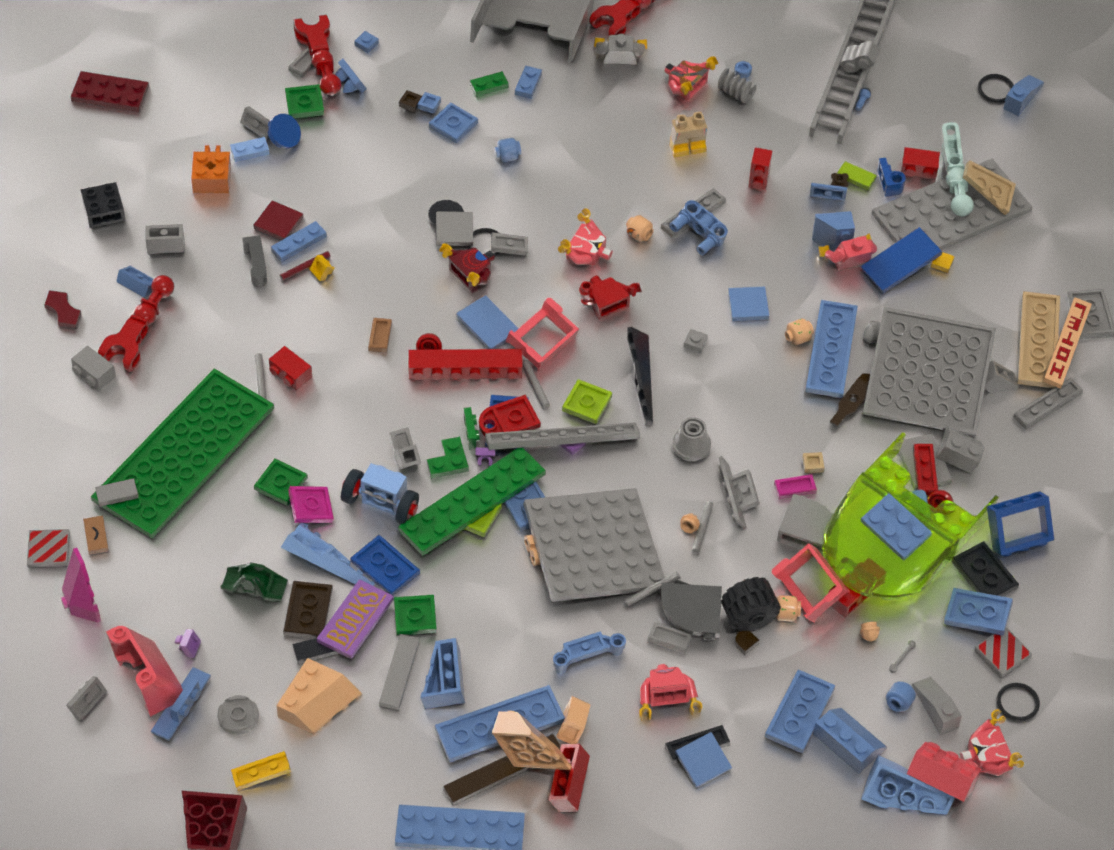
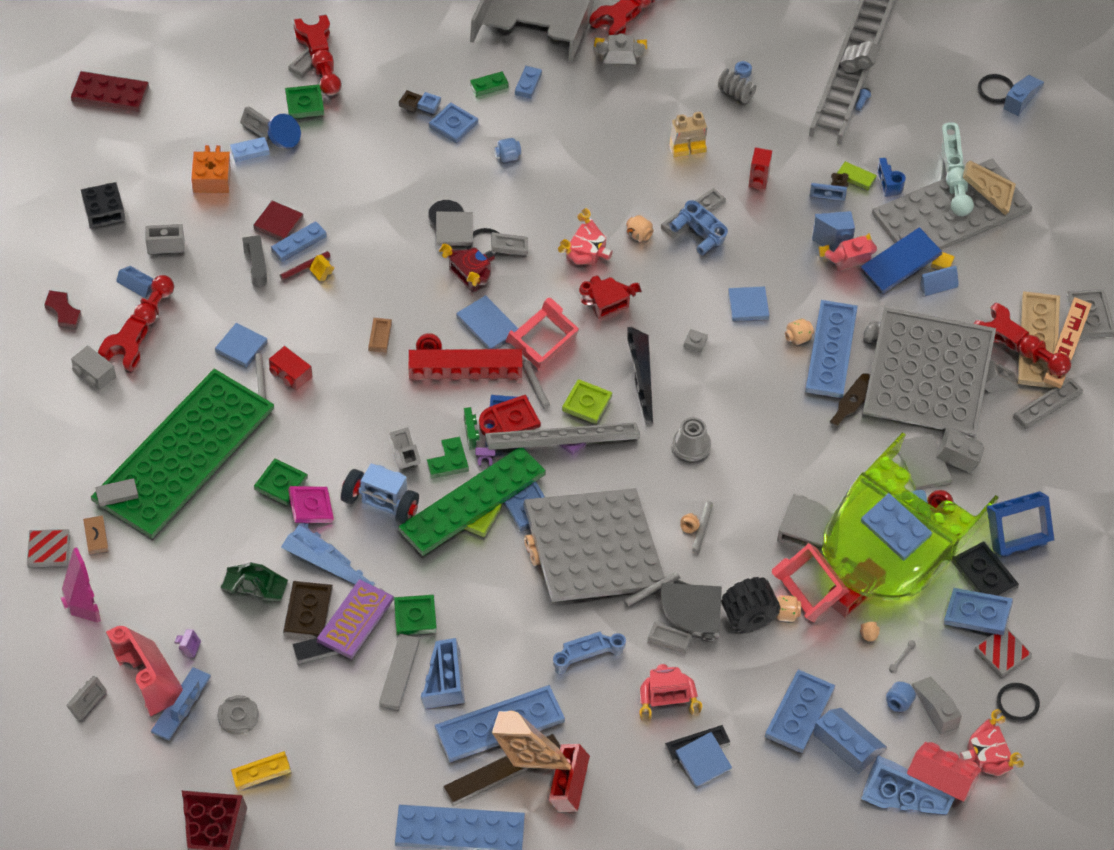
light nougat wedge [276,658,362,734] -> none
medium blue tile [335,59,367,93] -> none
blue tile [350,535,420,596] -> none
medium blue plate [354,31,379,53] -> none
light nougat slope [556,696,590,744] -> none
torso [664,56,718,101] -> none
light grey bracket [718,456,760,529] -> none
dark brown tile [735,631,760,655] -> none
dark pink tile [774,474,817,500] -> none
tan plate [802,452,825,473] -> none
red brick [901,147,940,180] -> none
red tile [913,444,938,495] -> none
none -> medium blue tile [215,323,268,368]
none -> medium blue slope [920,266,959,296]
none -> red piece [973,303,1072,376]

